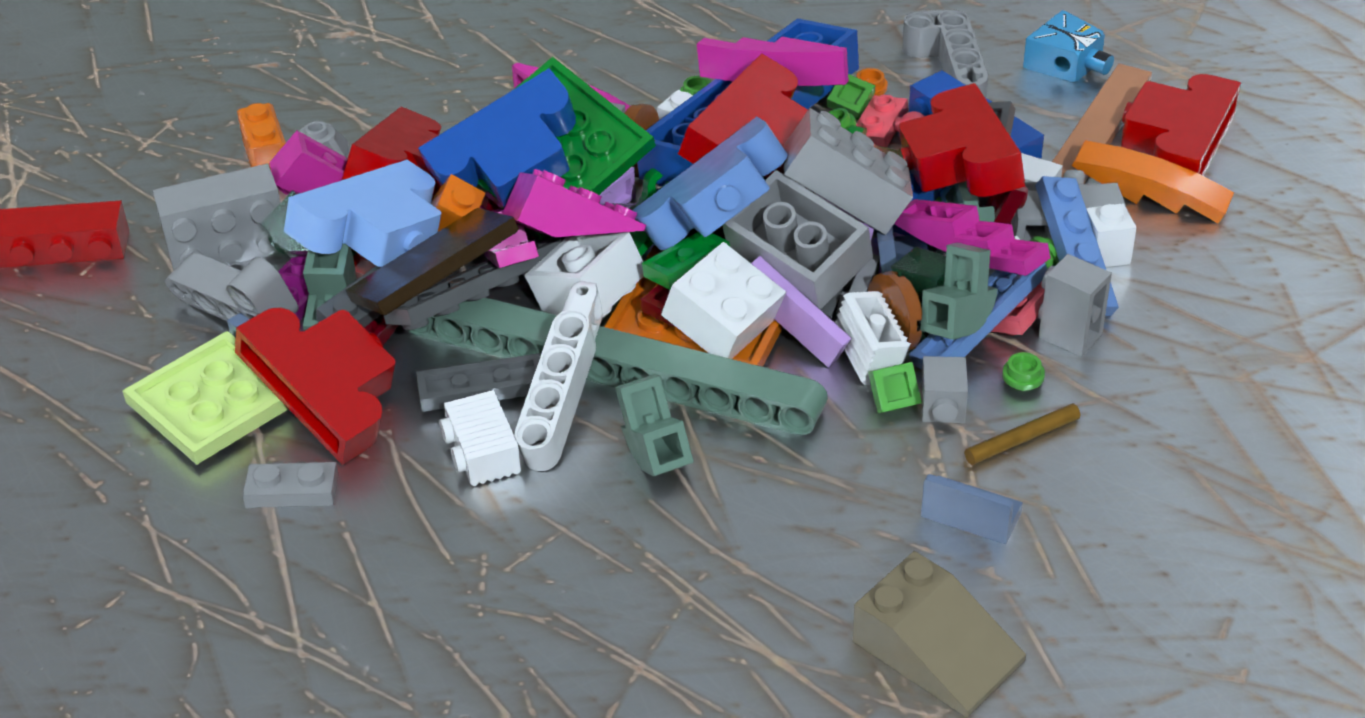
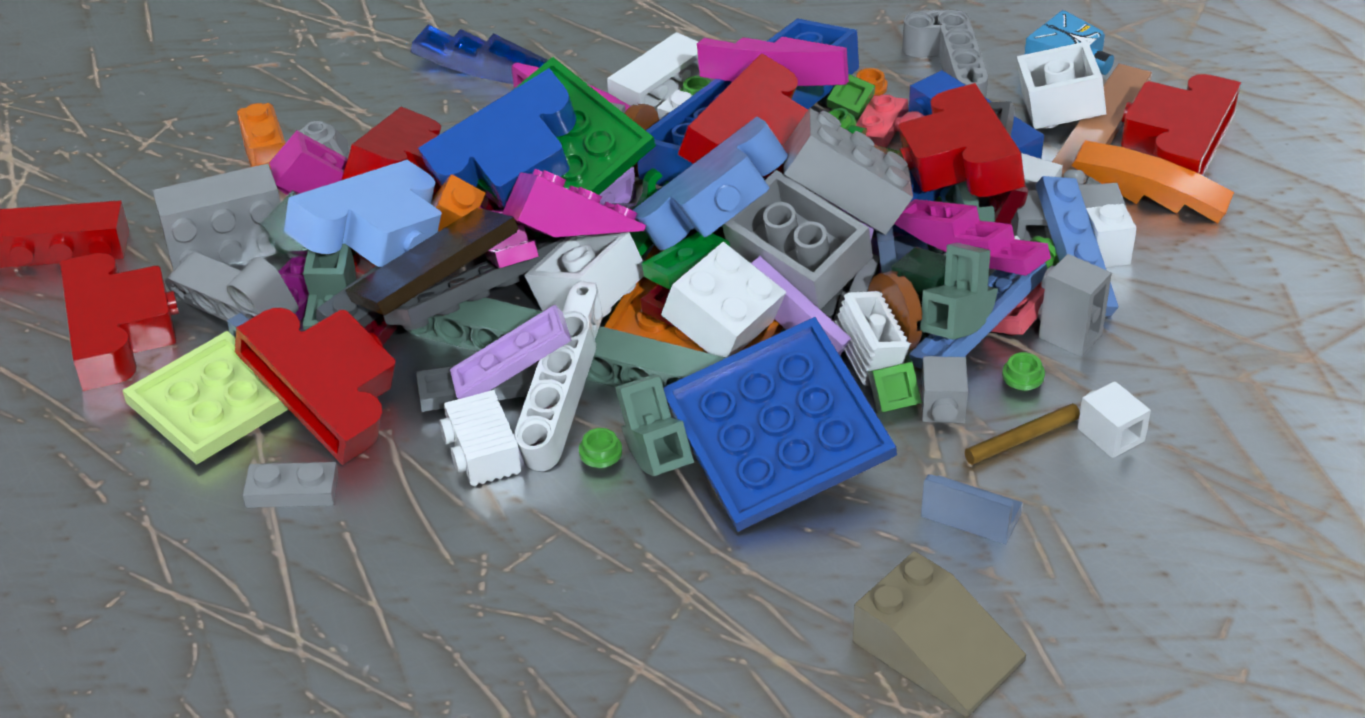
none -> red brick [60,253,179,391]
none -> clear blue slope [410,24,548,84]
none -> lavender tile [450,305,572,399]
none -> bright green plate [579,428,622,468]
none -> white brick [607,32,700,111]
none -> blue plate [663,317,897,532]
none -> white brick [1017,41,1106,129]
none -> white brick [1078,381,1151,458]

